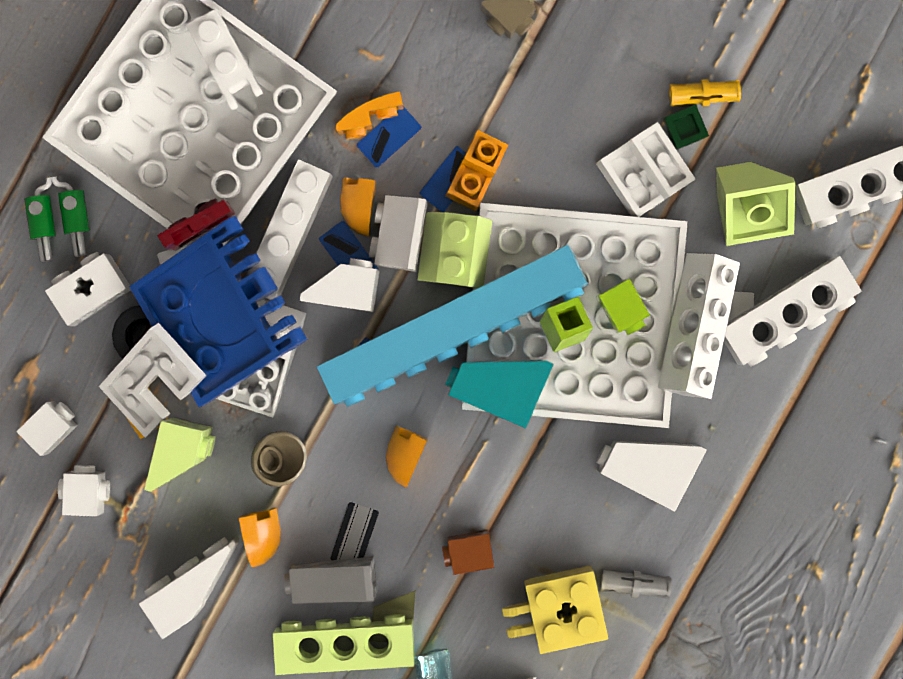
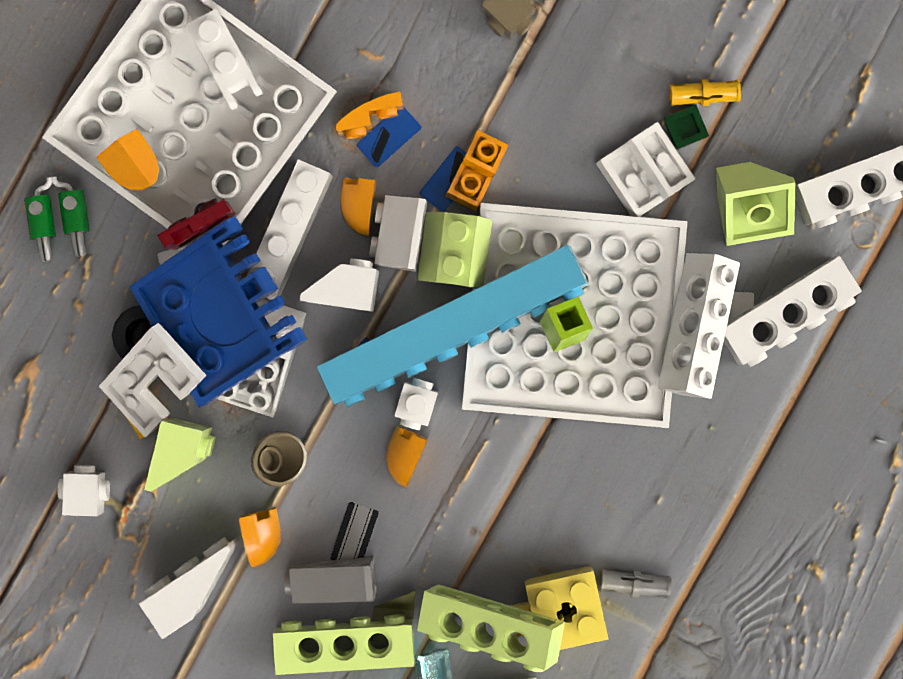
white brick [16,401,78,456] -> none
white brick [45,252,131,326] -> none
blue sticker [319,221,379,270] -> none
dark orange brick [442,530,495,575] -> none
teal slope [445,360,554,428] -> none
lime brick [596,279,650,336] -> none
white slope [596,440,707,512] -> none
none -> light orange brick [96,129,159,191]
none -> white brick [395,378,438,430]
none -> yellowish green brick [417,584,565,672]

